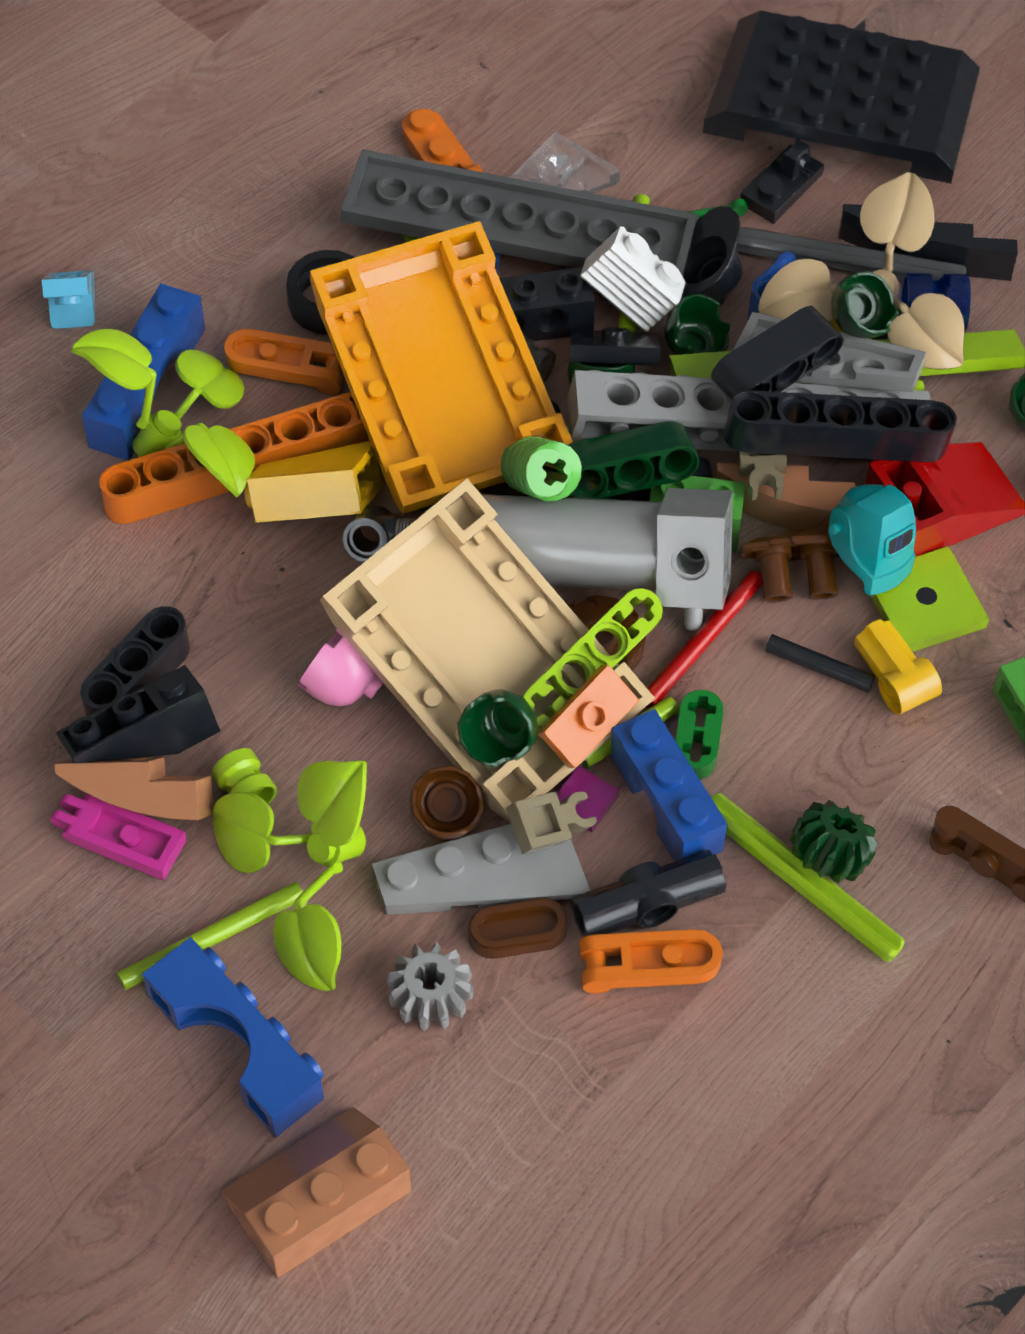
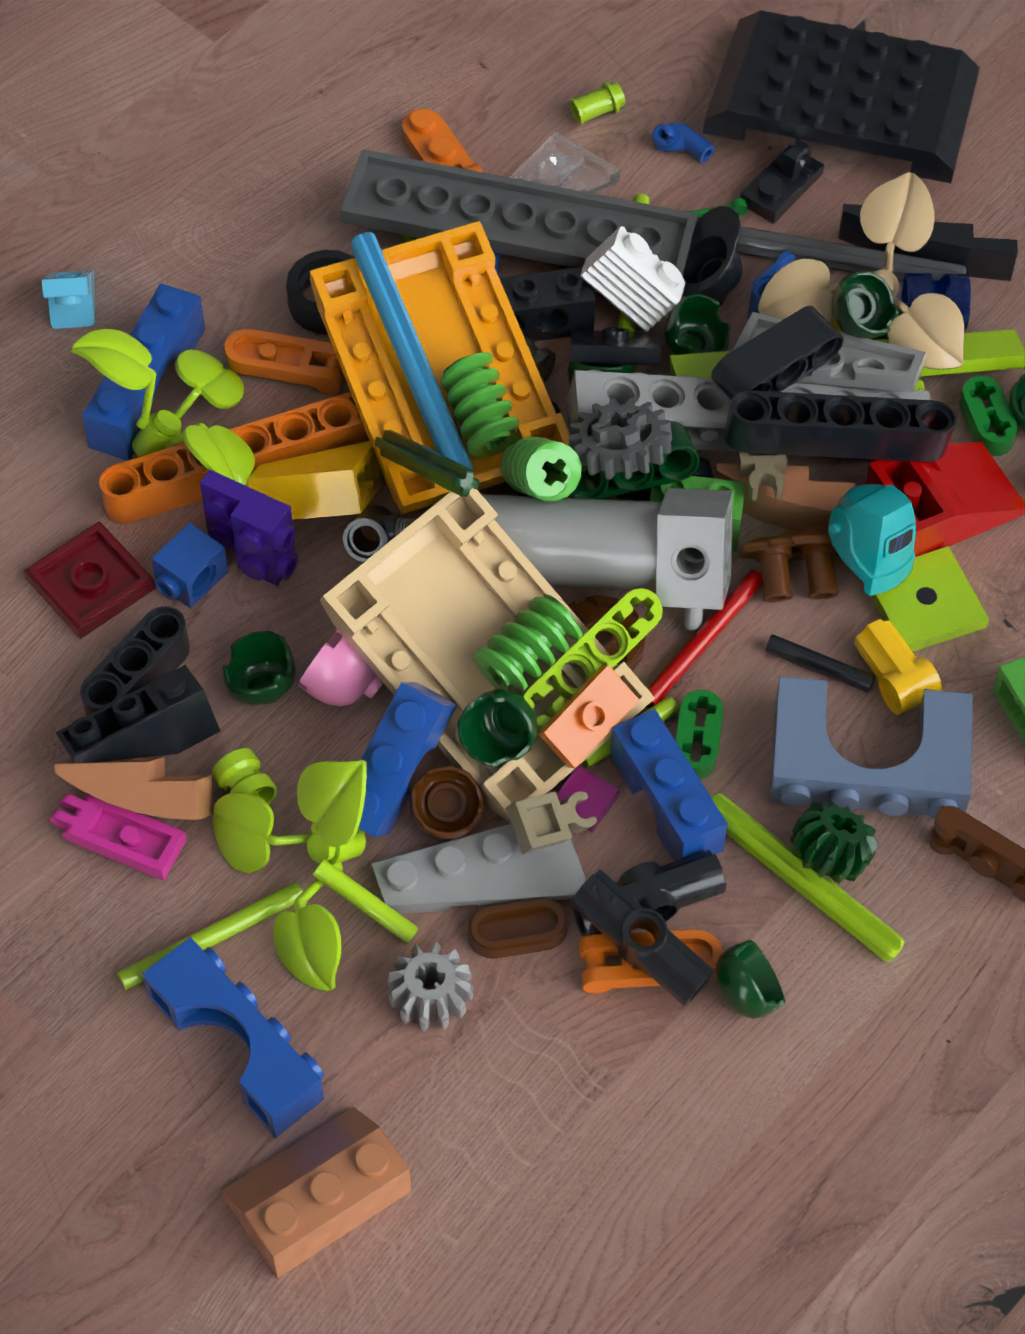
none -> dark red tile [24,521,156,639]
none -> blue brick [151,522,228,609]
none -> dark purple plate [200,470,298,586]
none -> dark green hair [222,631,296,706]
none -> lime piece [312,858,419,944]
none -> dark azure axle [350,232,473,470]
none -> blue arch [358,682,458,837]
none -> dark green axle [375,430,479,497]
none -> bright green piece [441,352,520,458]
none -> bright green piece [474,594,583,691]
none -> lime pin [569,81,626,125]
none -> dark grey gear [569,398,672,479]
none -> black piece [570,869,715,1006]
none -> blue arm [651,123,715,163]
none -> dark green hair [715,940,785,1019]
none -> sand blue arch [769,676,973,819]
none -> green beam [959,376,1018,456]

